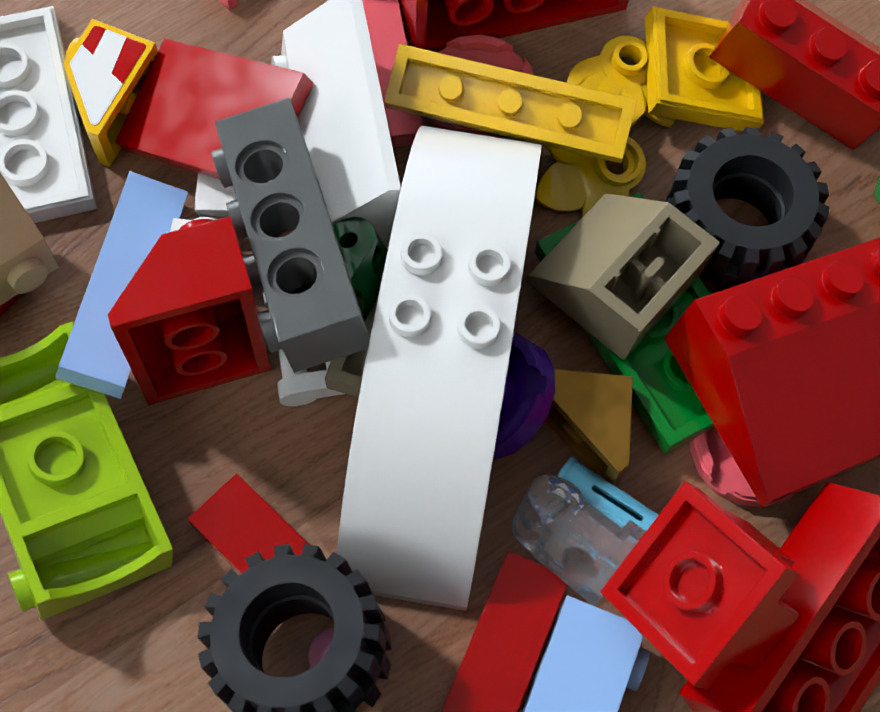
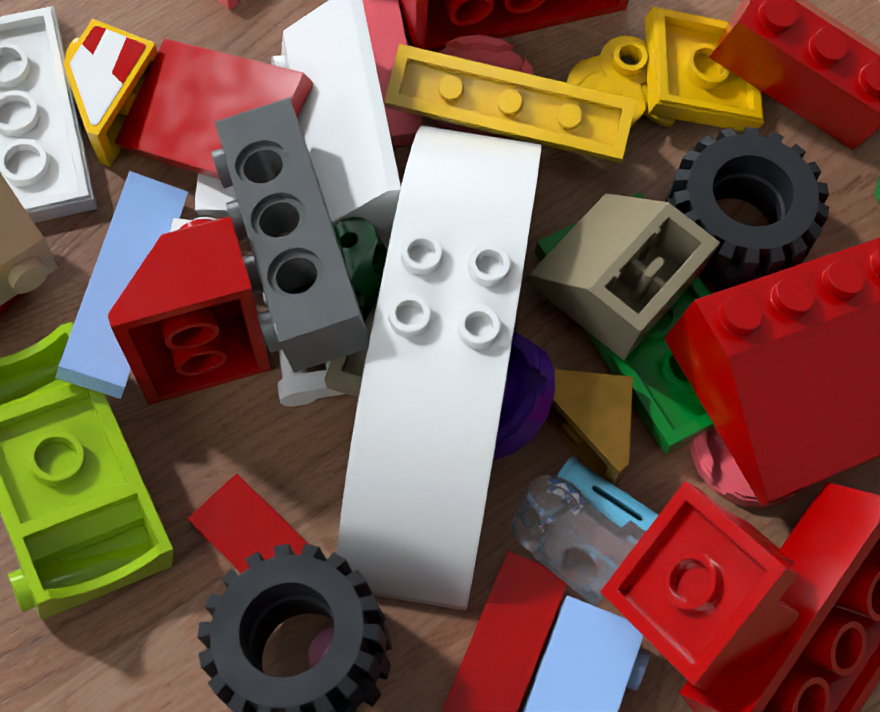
yellow plate [535,137,646,217] -> none

